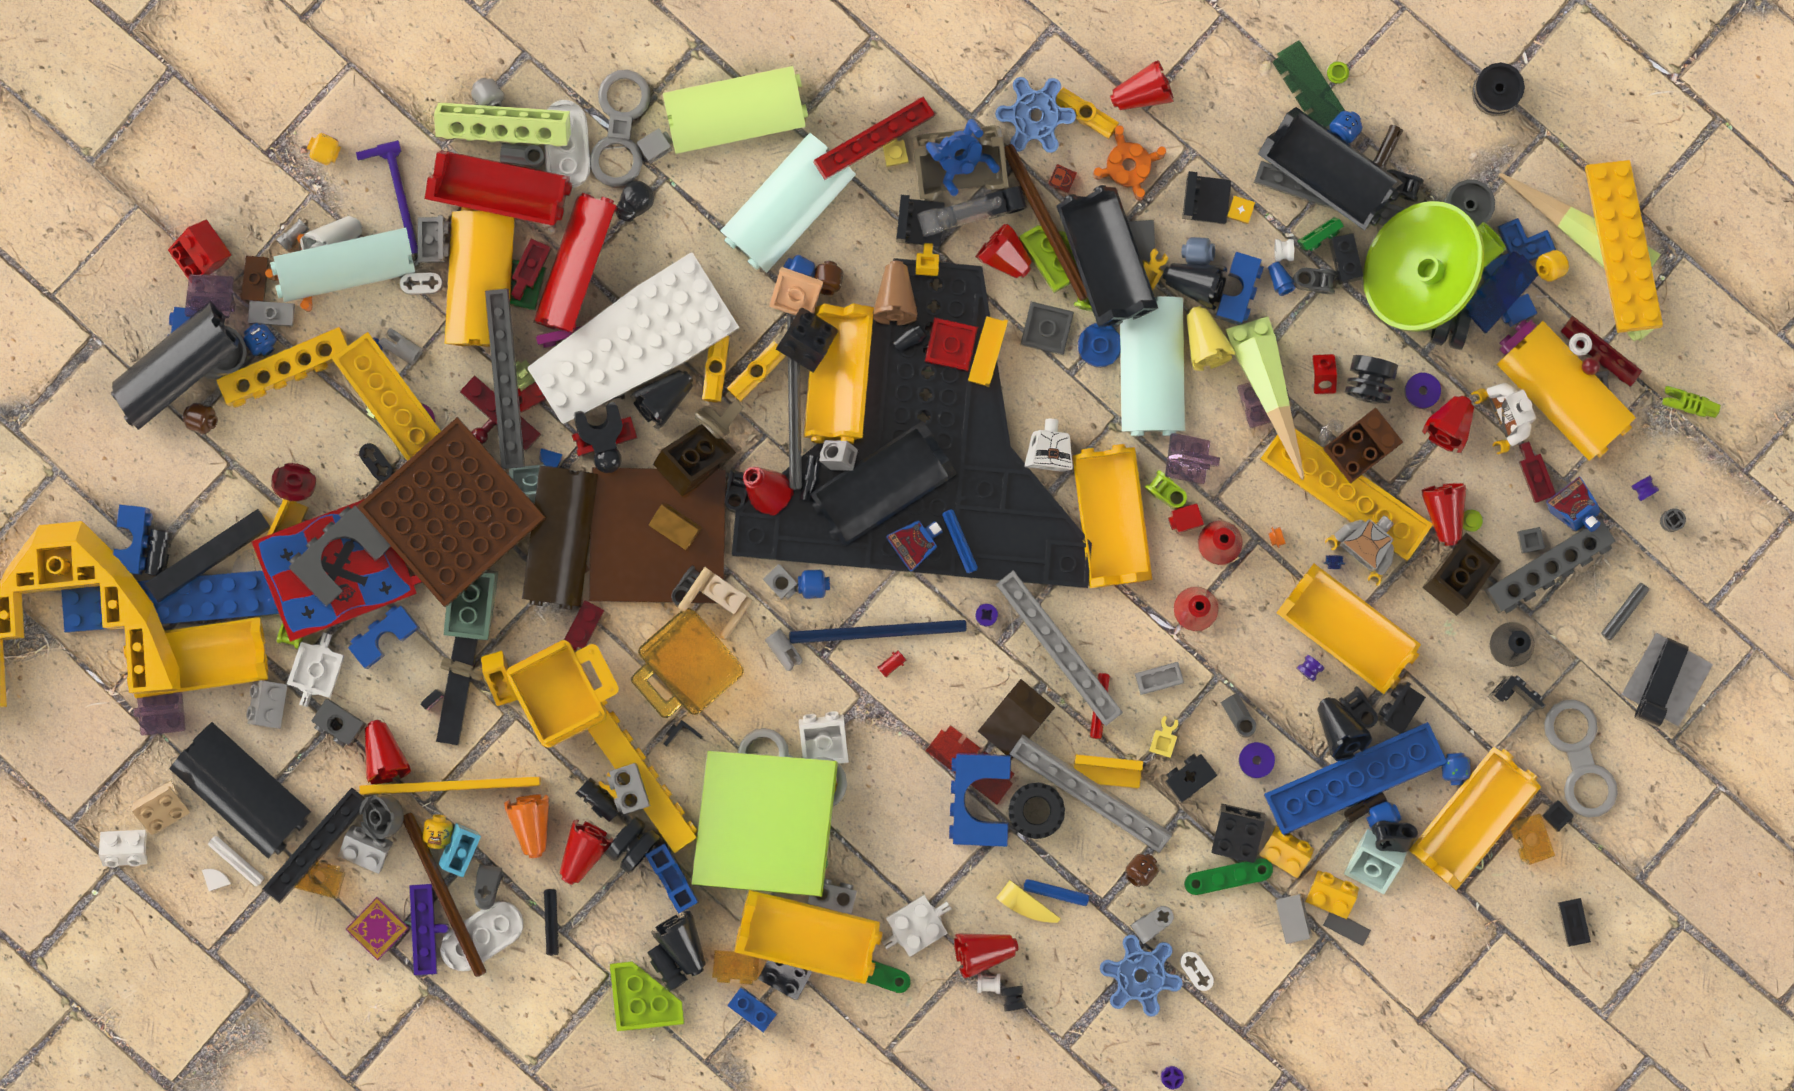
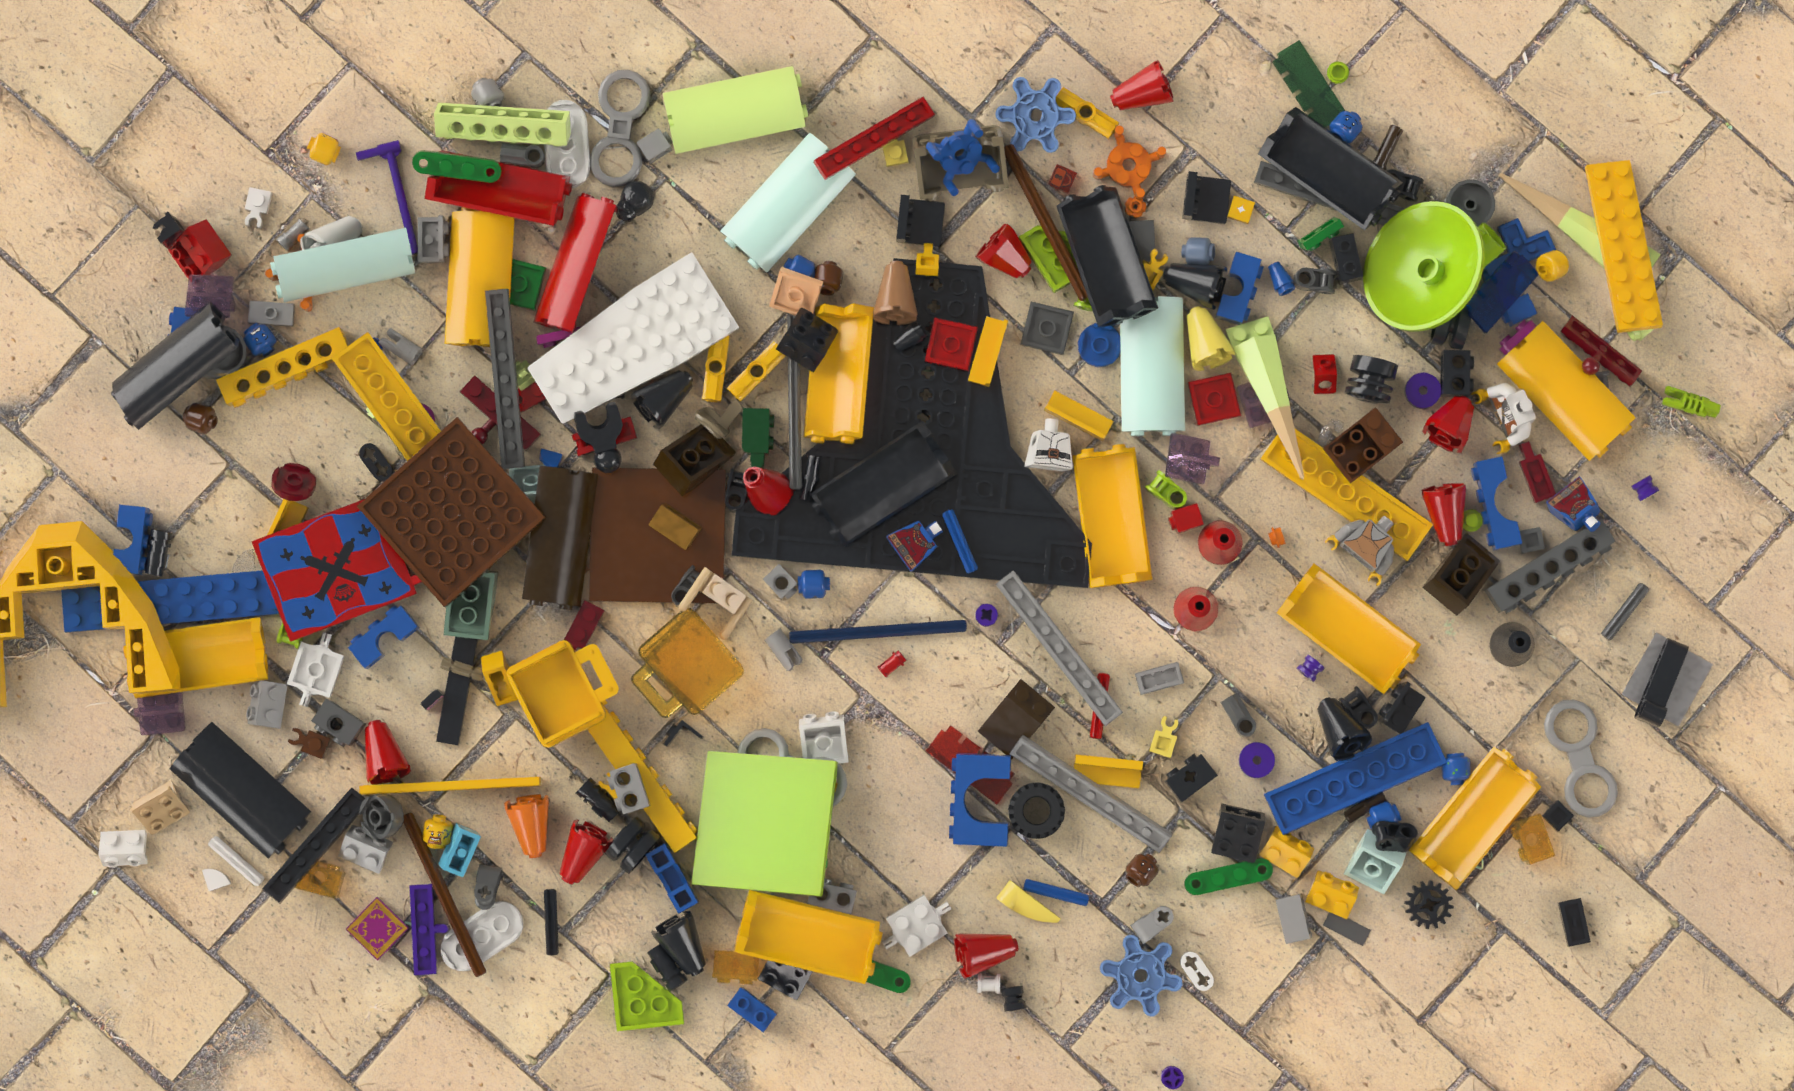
black tile [145,509,270,603] -> none
reddish brown plate [241,256,269,302] -> none
dark grey arch [289,506,391,607] -> none
white beam [400,273,443,295] -> none
dark red plate [511,238,551,300] -> none
light grey brick [819,440,858,471] -> none
clear piece [917,186,1027,236] -> none
white wheel [1274,239,1294,261] -> none
clear blue plate [1323,555,1346,569] -> none
black wheel [1472,62,1525,116] -> none
black bracket [1488,675,1546,710] -> none
white plate [1569,333,1592,356] -> none
dark grey wheel [1660,508,1686,532] -> none
none -> black hinge [153,211,185,249]
none -> white plate [245,187,272,229]
none -> reddish brown plate [288,728,331,759]
none -> green plate [412,150,501,183]
none -> dark green hinge [742,408,774,468]
none -> yellow panel [1044,390,1114,442]
none -> orange plate [1125,196,1147,218]
none -> red tile [1187,373,1241,426]
none -> black gear [1404,880,1454,929]
none -> black brick [1440,350,1474,397]
none -> blue arch [1471,456,1522,551]

